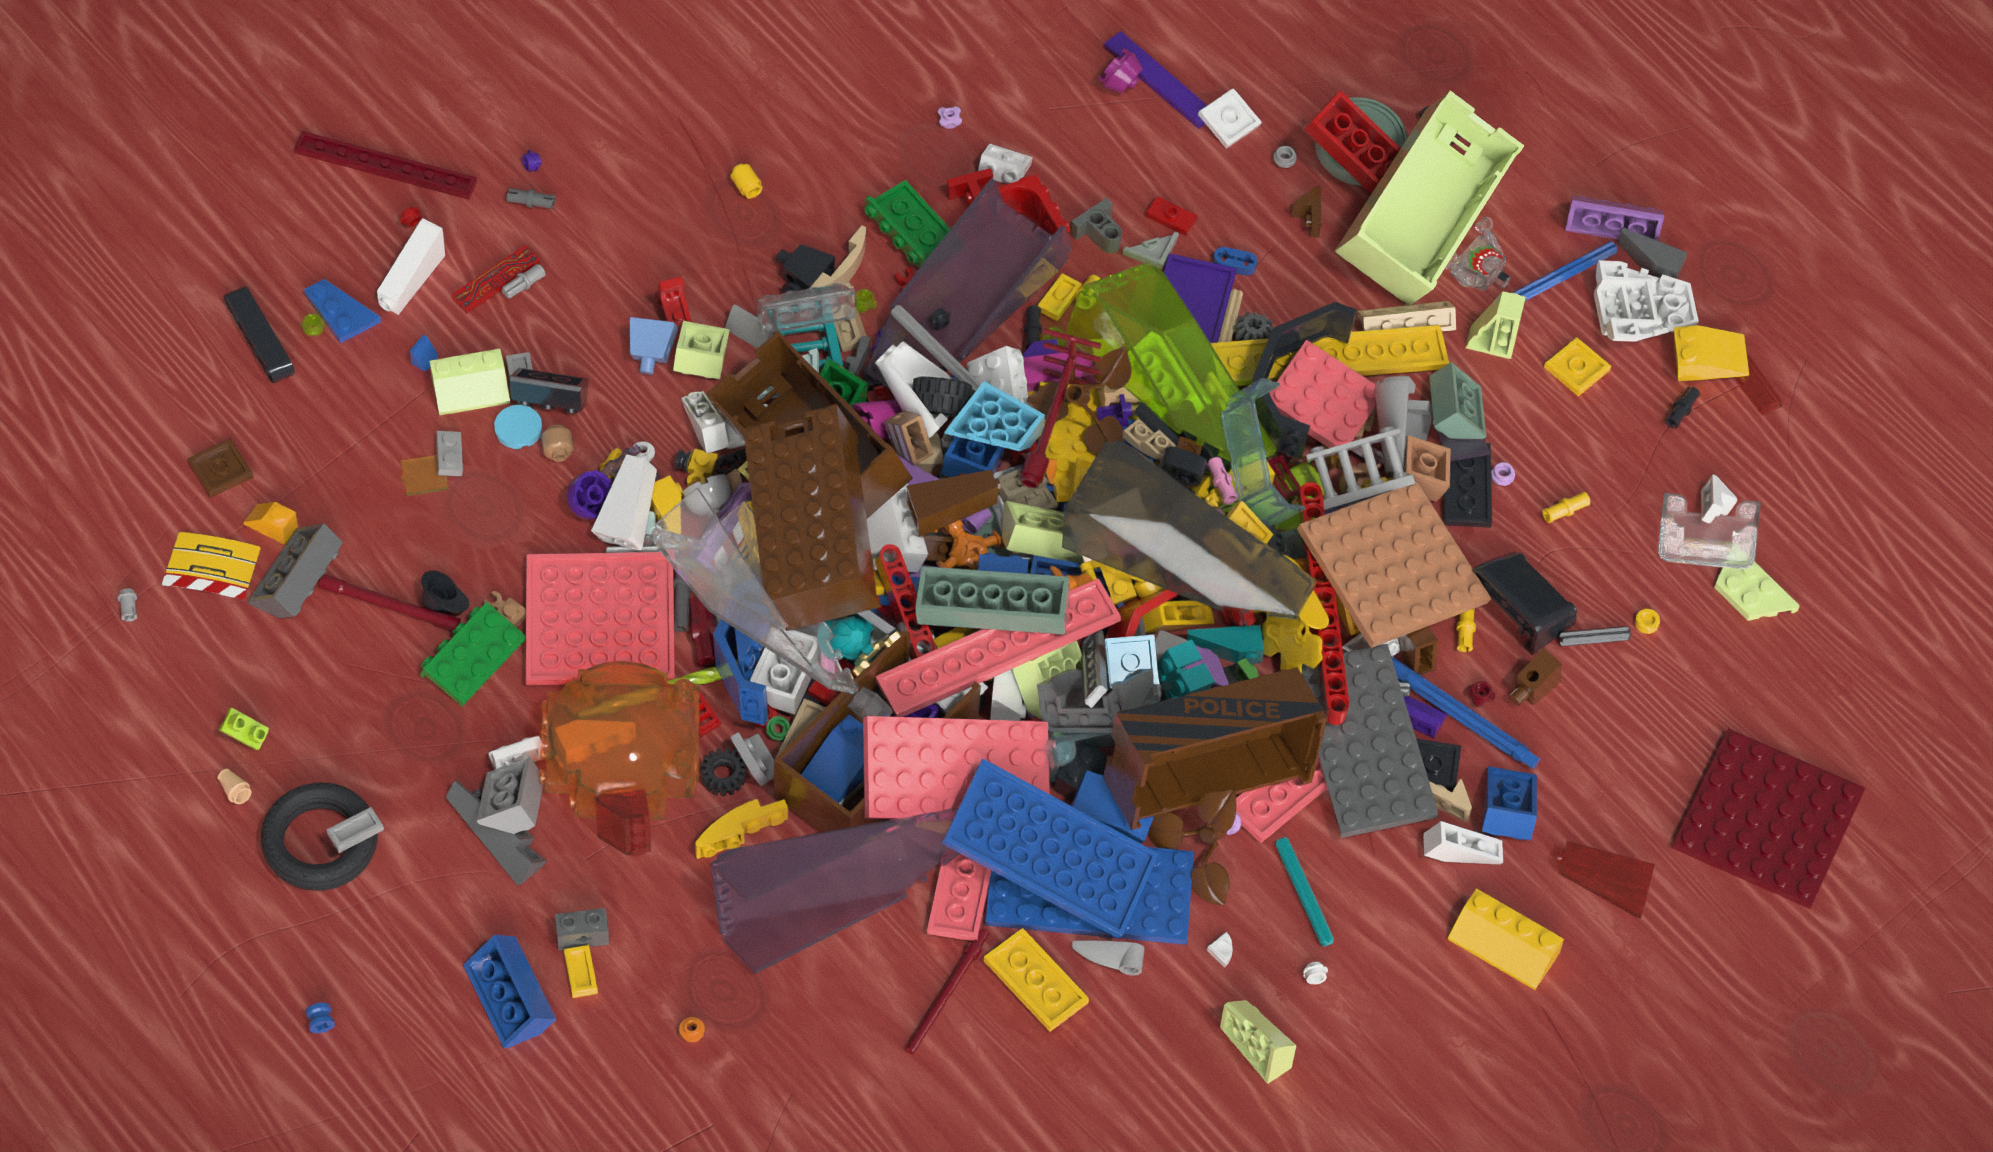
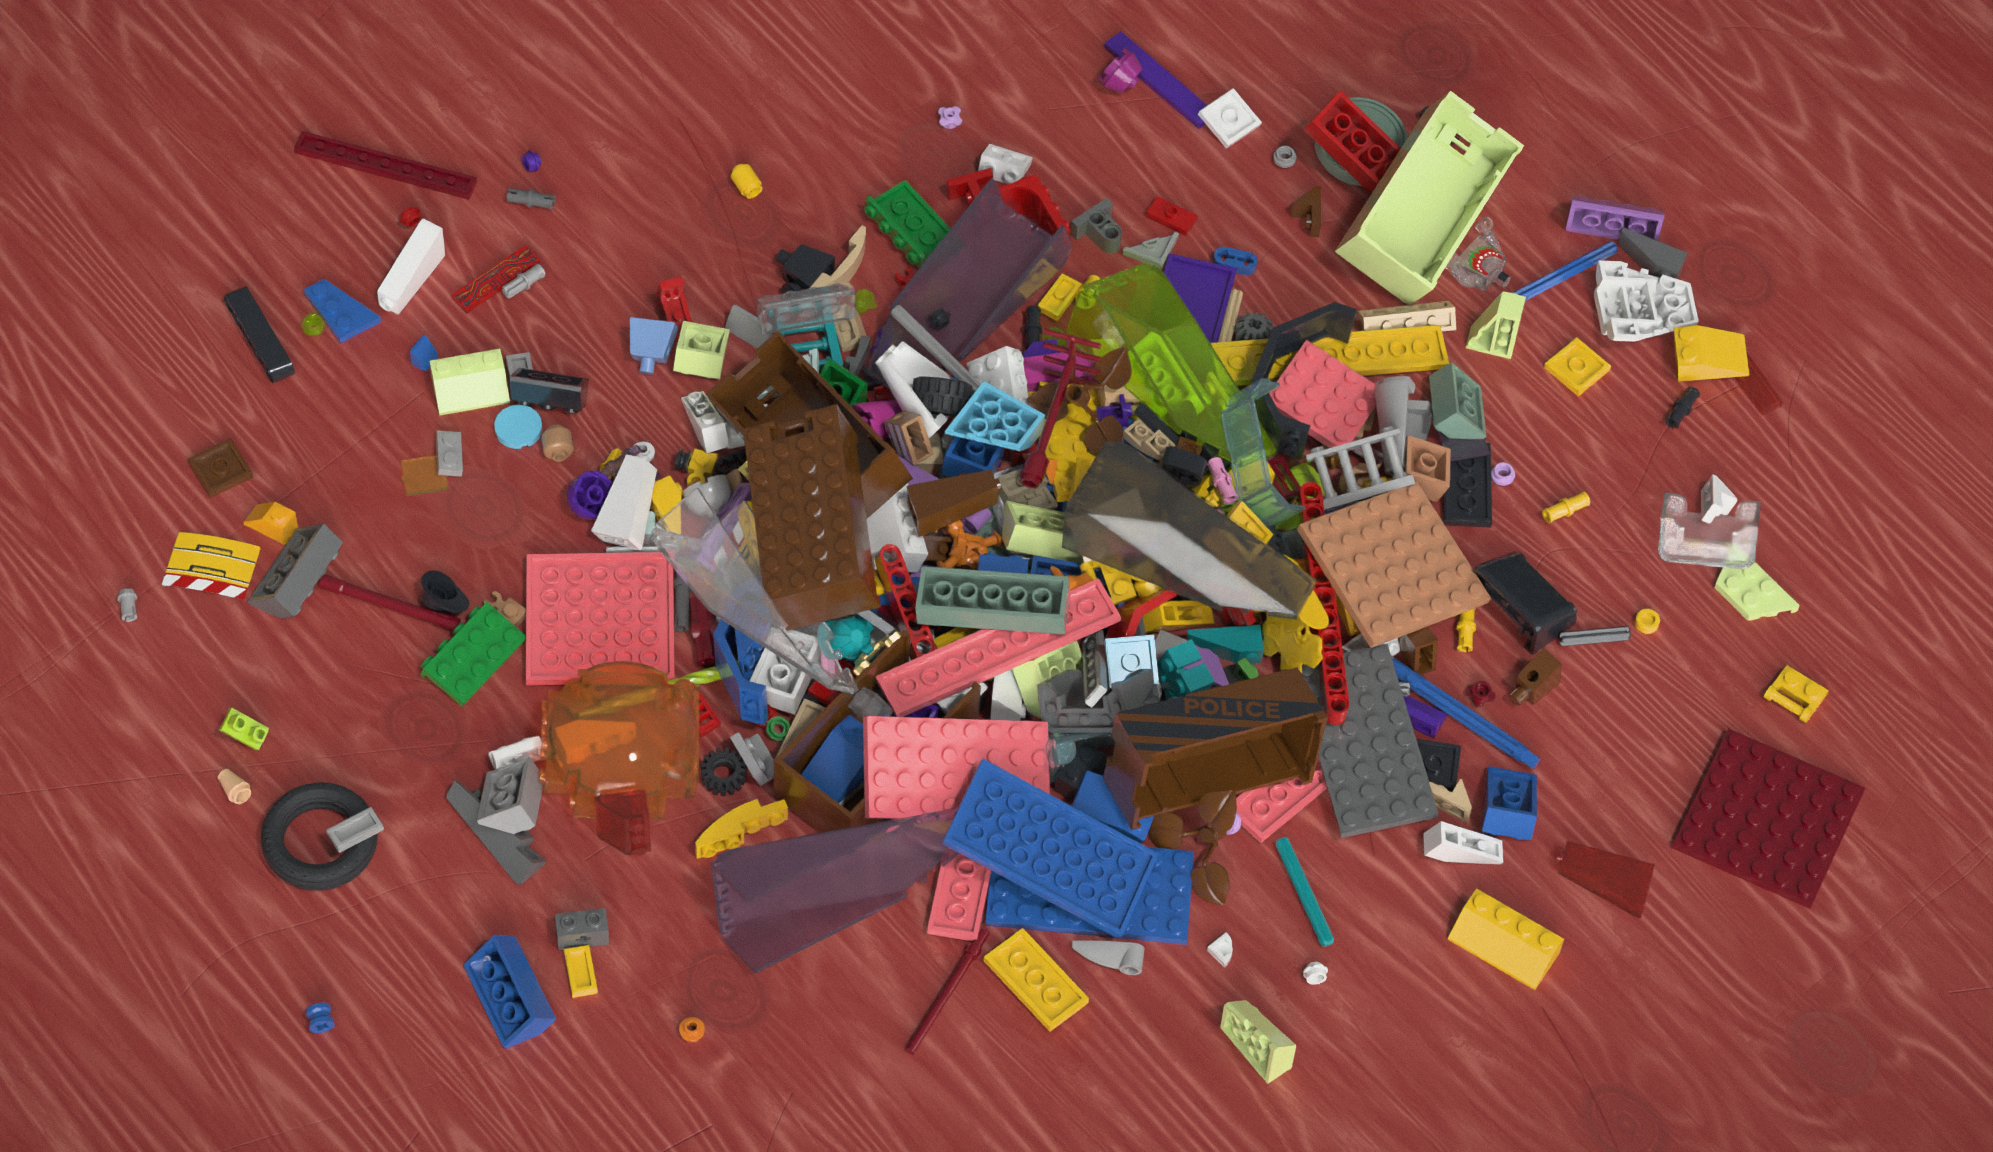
none -> yellow plate [1764,665,1829,723]

